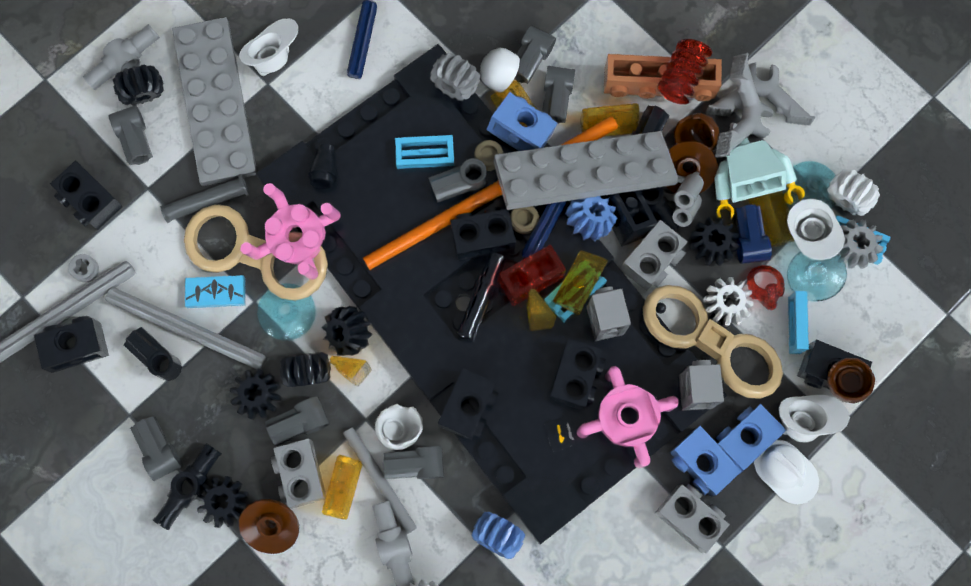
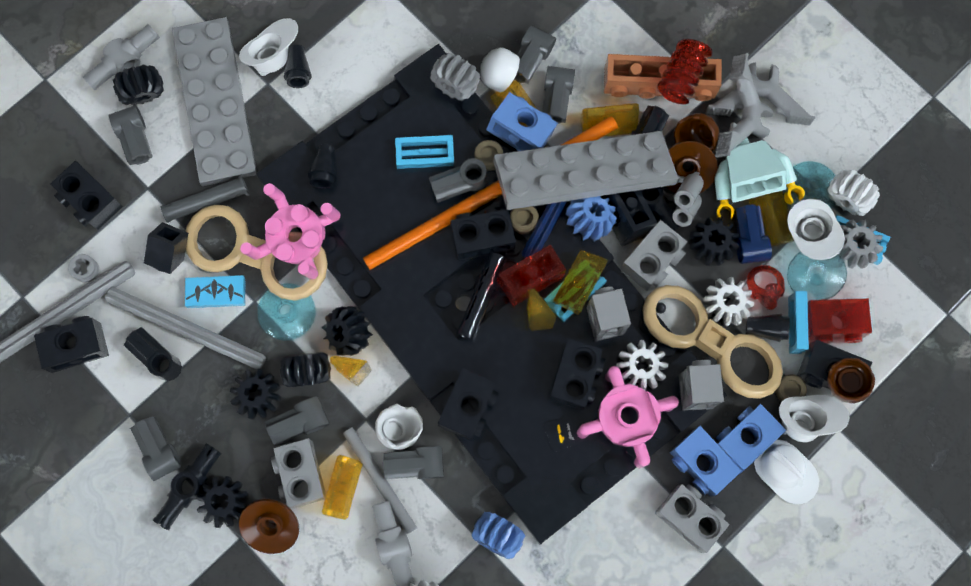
dark blue axle [347,0,377,79] -> none
none -> black brick [144,222,189,274]
none -> black cone [284,44,312,88]
none -> white gear [616,340,668,390]
none -> black cone [746,313,790,342]
none -> dark tan tile [775,374,807,402]
none -> clear red brick [808,298,872,344]

